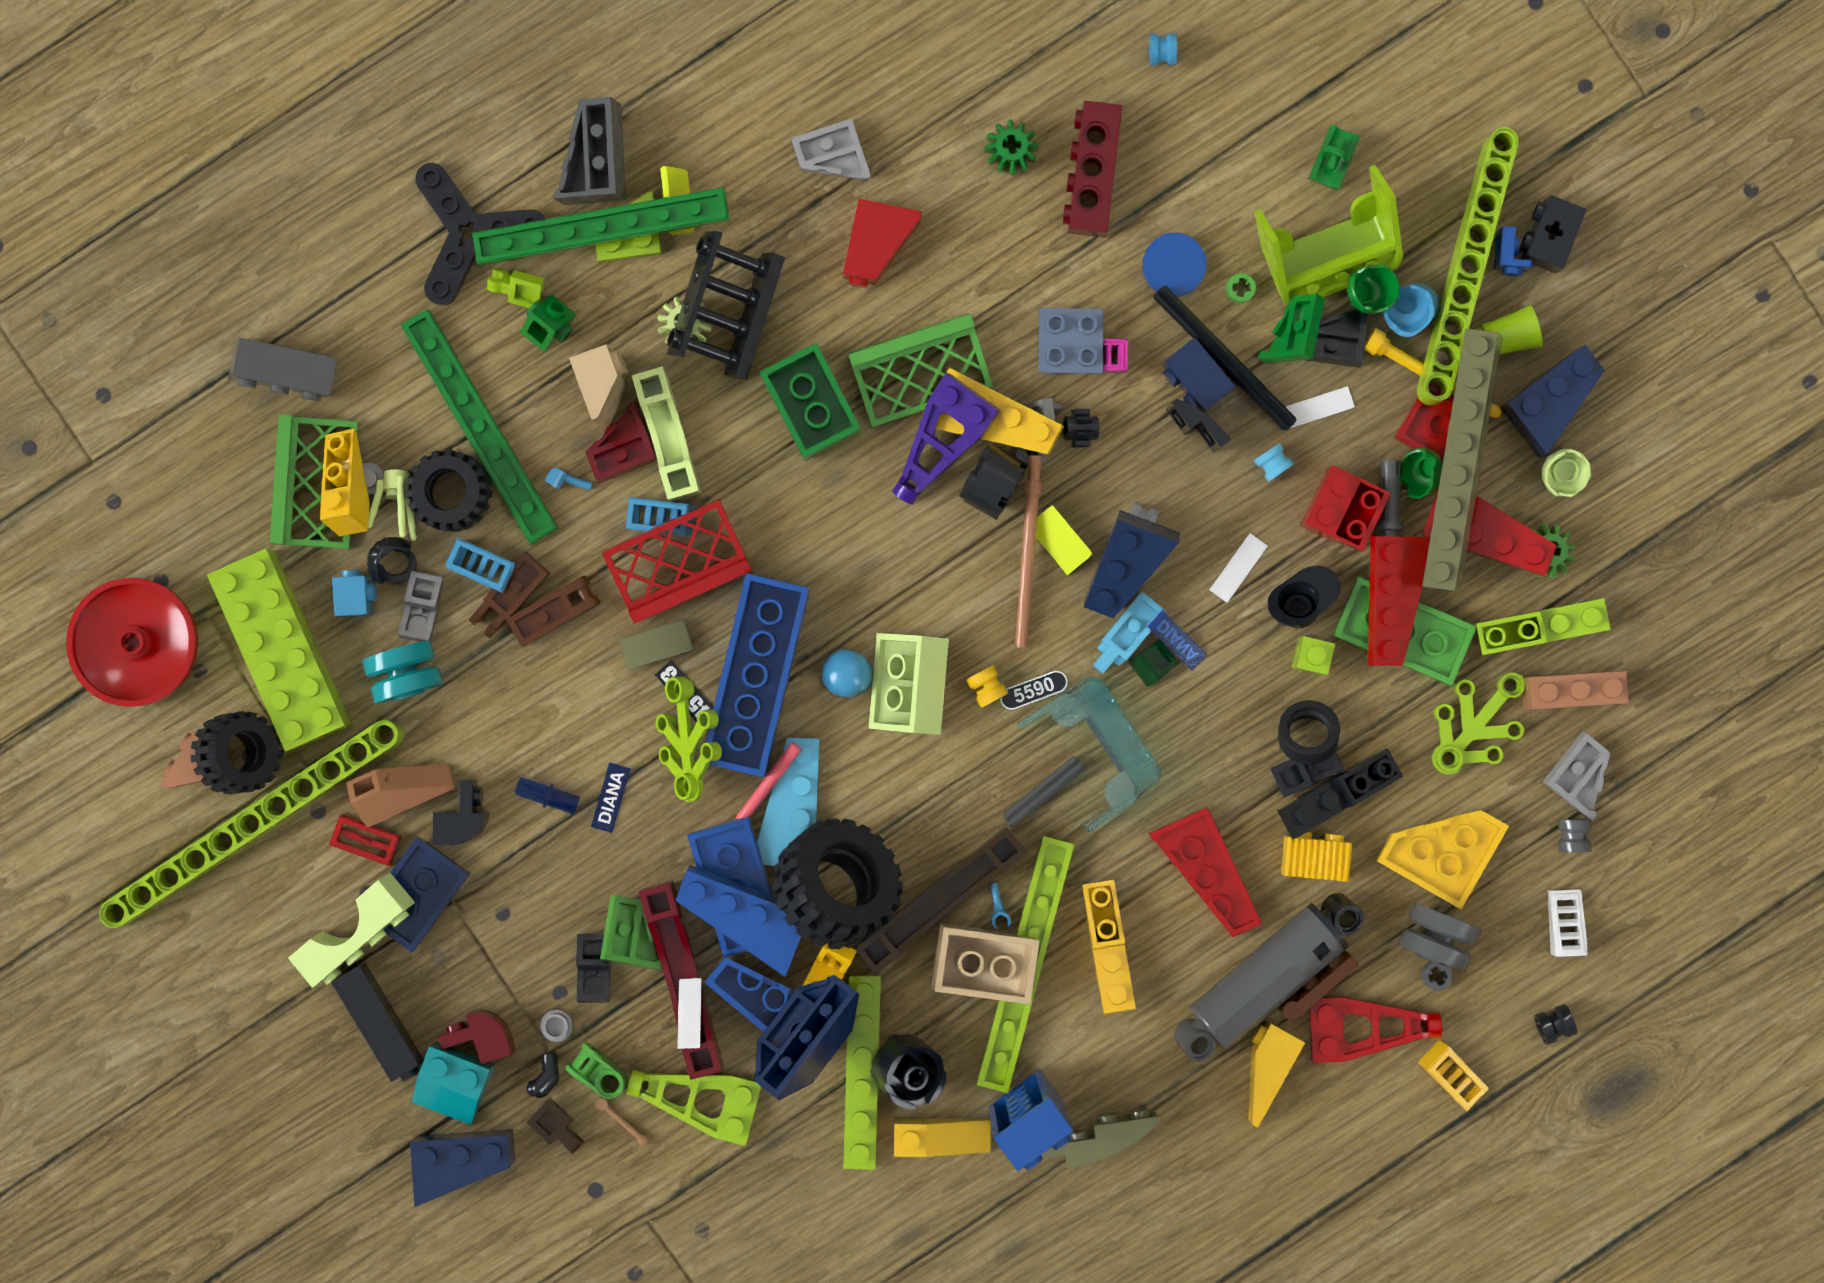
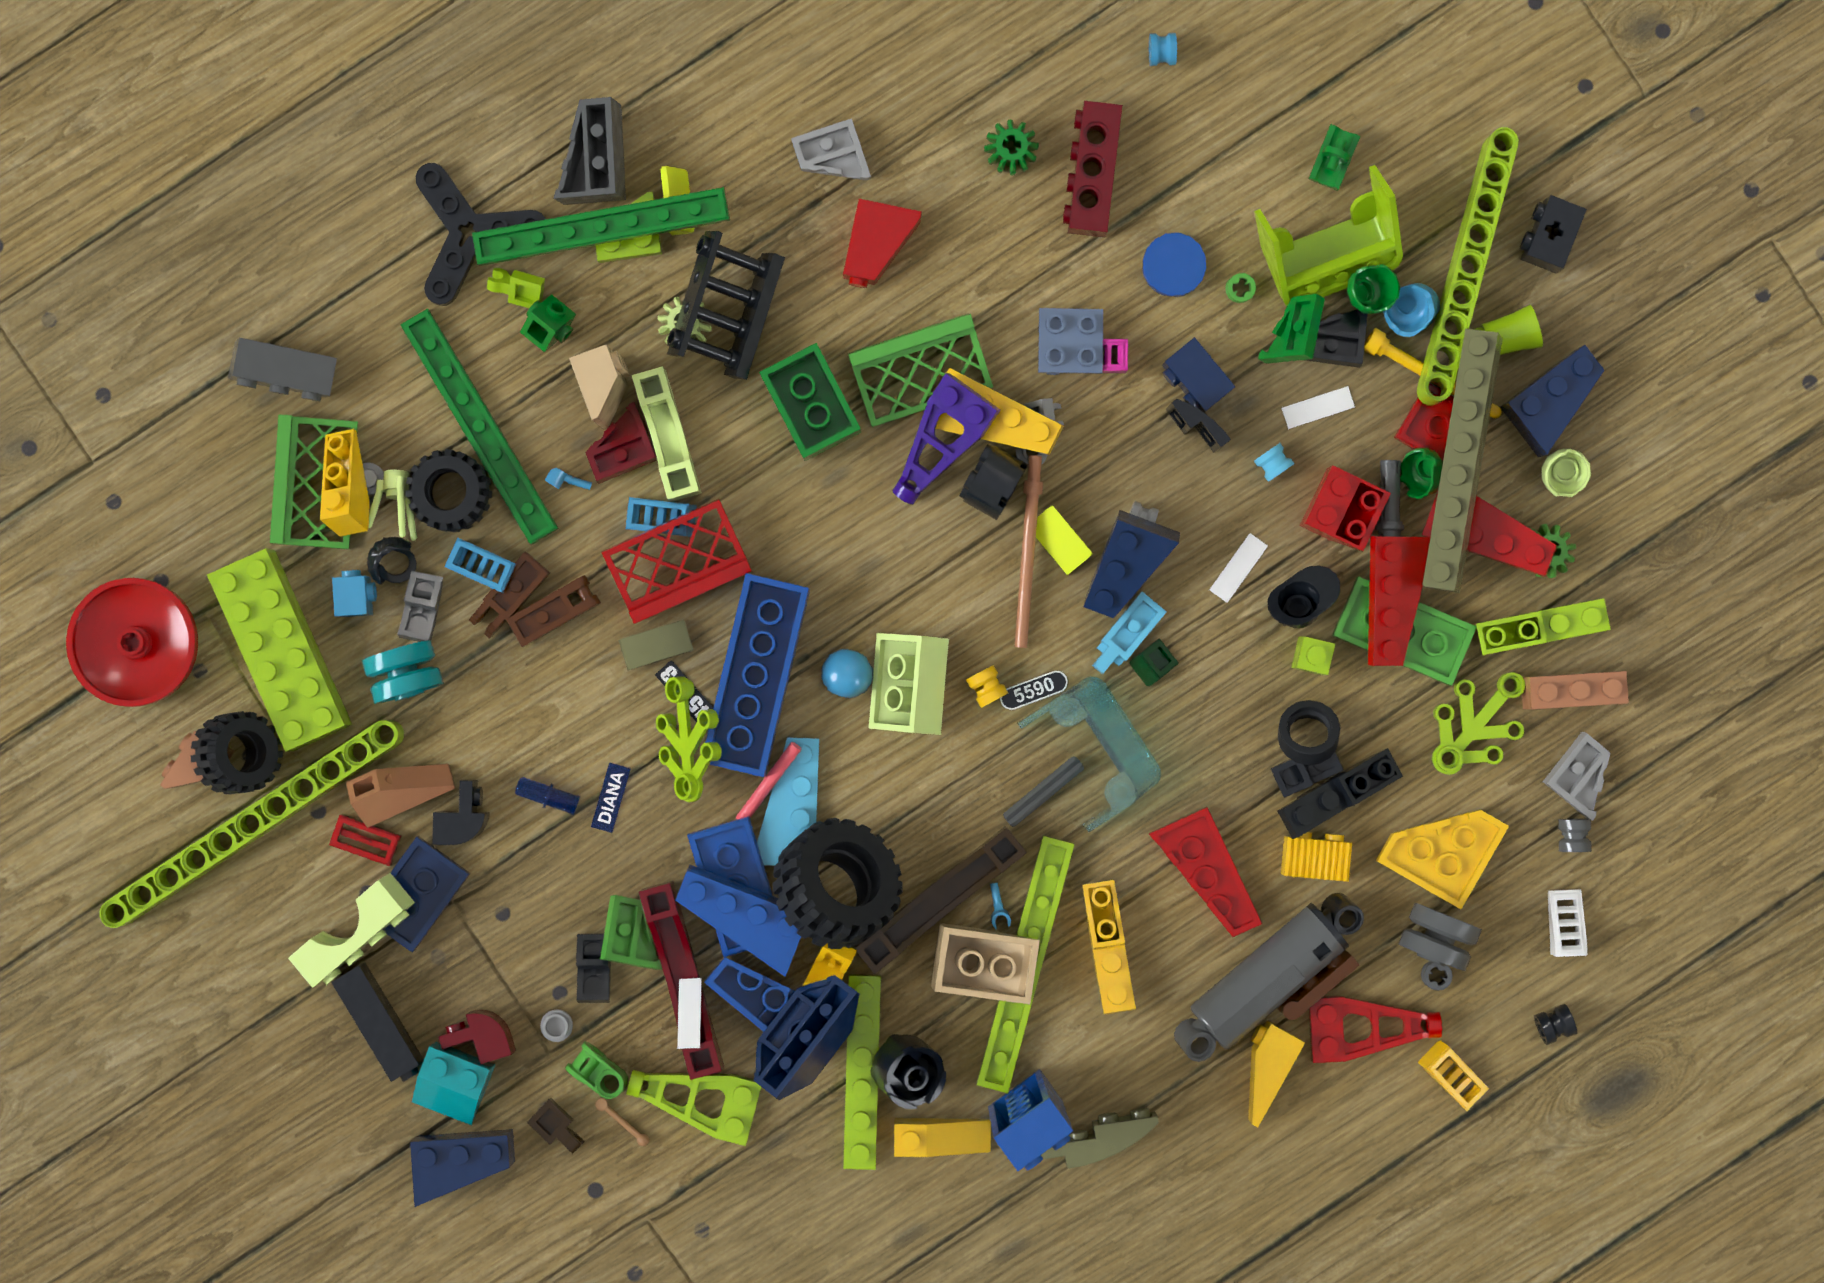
black arm [527,1052,559,1098] -> none
black gear [1062,409,1100,448] -> none
clear blue sticker [1147,610,1207,671] -> none
black axle [1153,285,1297,430] -> none
blue bracket [1493,226,1532,276] -> none

